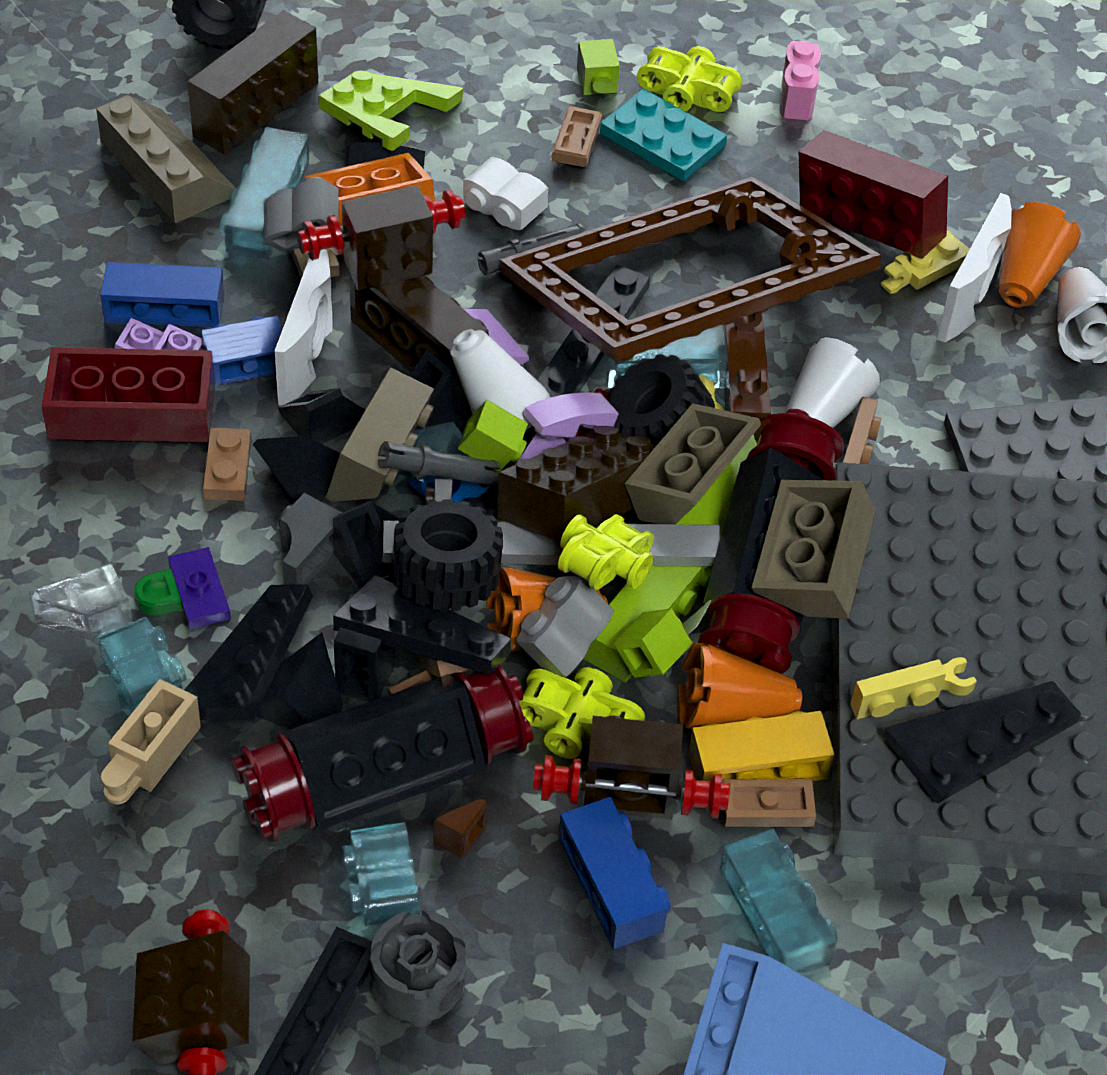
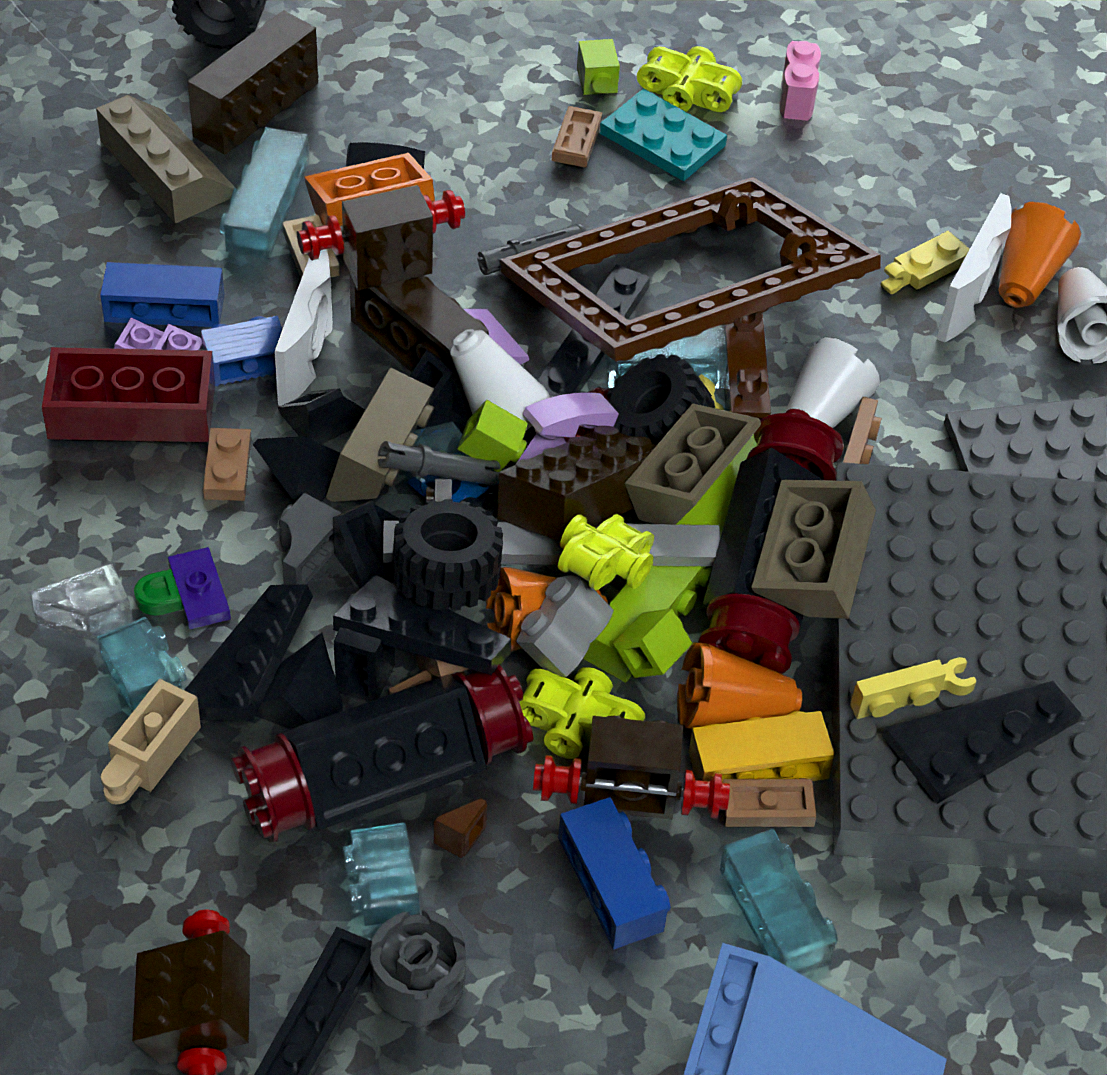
light grey brick [263,177,339,251] -> none
lime wing [318,71,463,151] -> none
white brick [463,157,548,230] -> none
sticker [683,600,711,634] -> none
dark red brick [798,130,948,259] -> none

